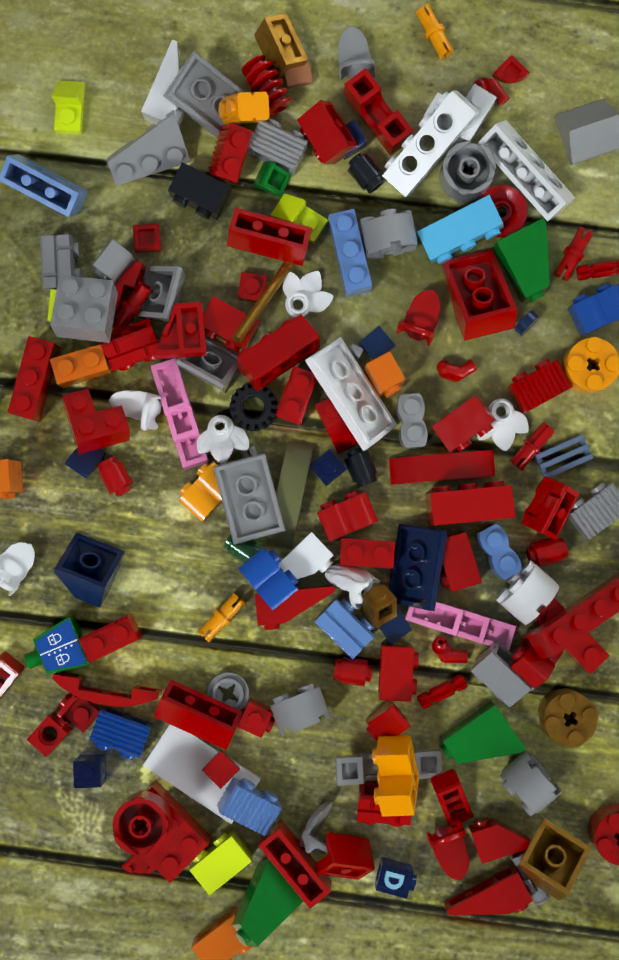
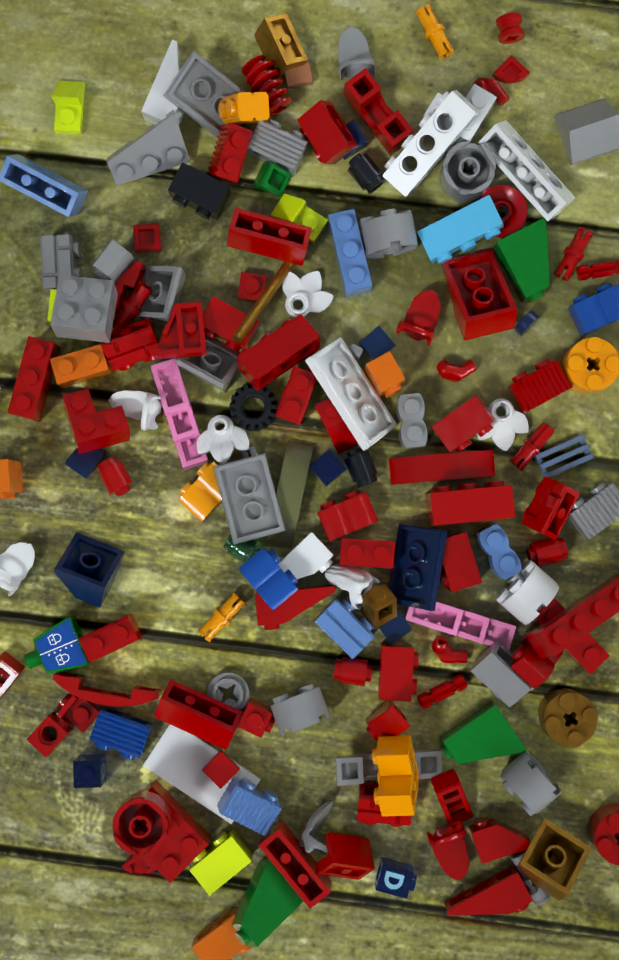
none -> red wheel [496,12,525,44]

